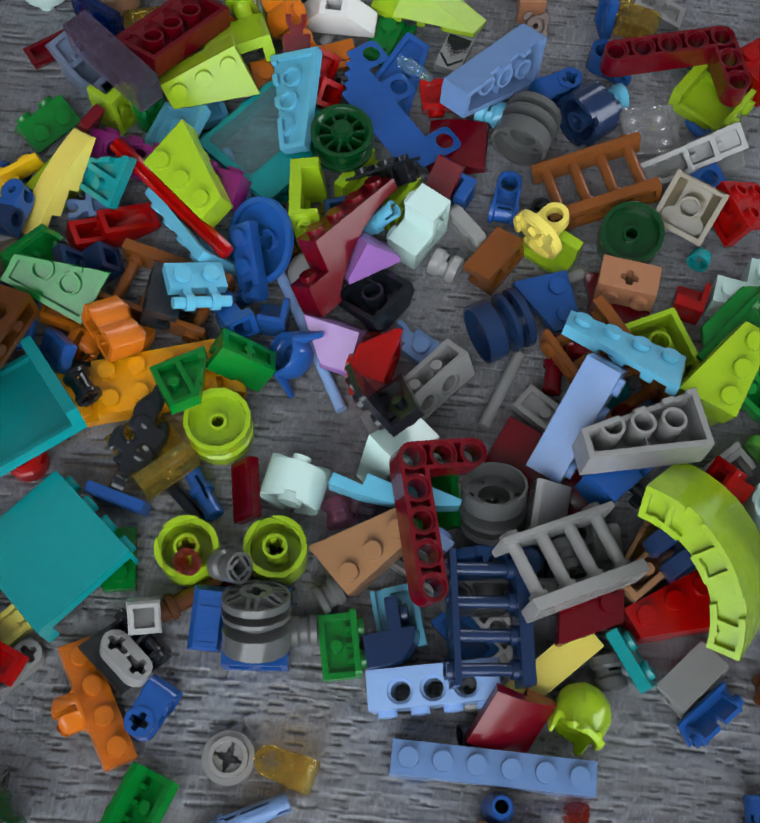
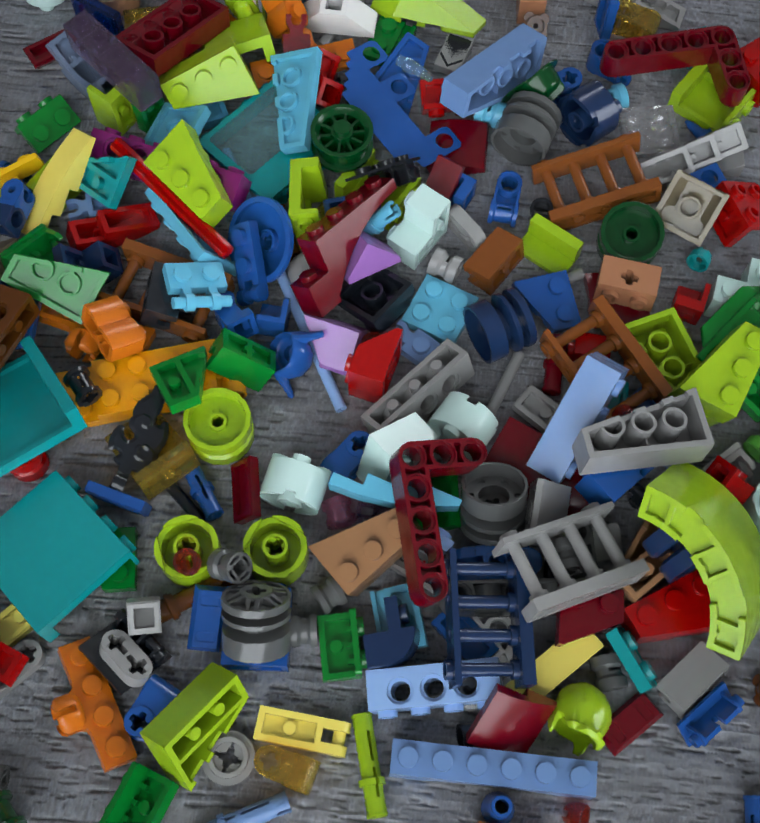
blue tile [39,326,77,374] -> none
dark red tile [77,104,105,135] -> none
black bracket [345,363,424,437] -> none
light yellow tile [513,202,570,259] -> none
medium azure wing [561,310,686,397] -> none
none -> lime wedge [139,662,249,792]
none -> light yellow plate [253,705,352,758]
none -> blue piece [320,430,369,481]
none -> lime pin [351,712,389,820]
none -> medium azure plate [401,274,479,344]
none -> light aqua brick [427,391,498,461]
none -> dark green piece [502,59,565,102]
none -> dark red tile [603,691,664,757]

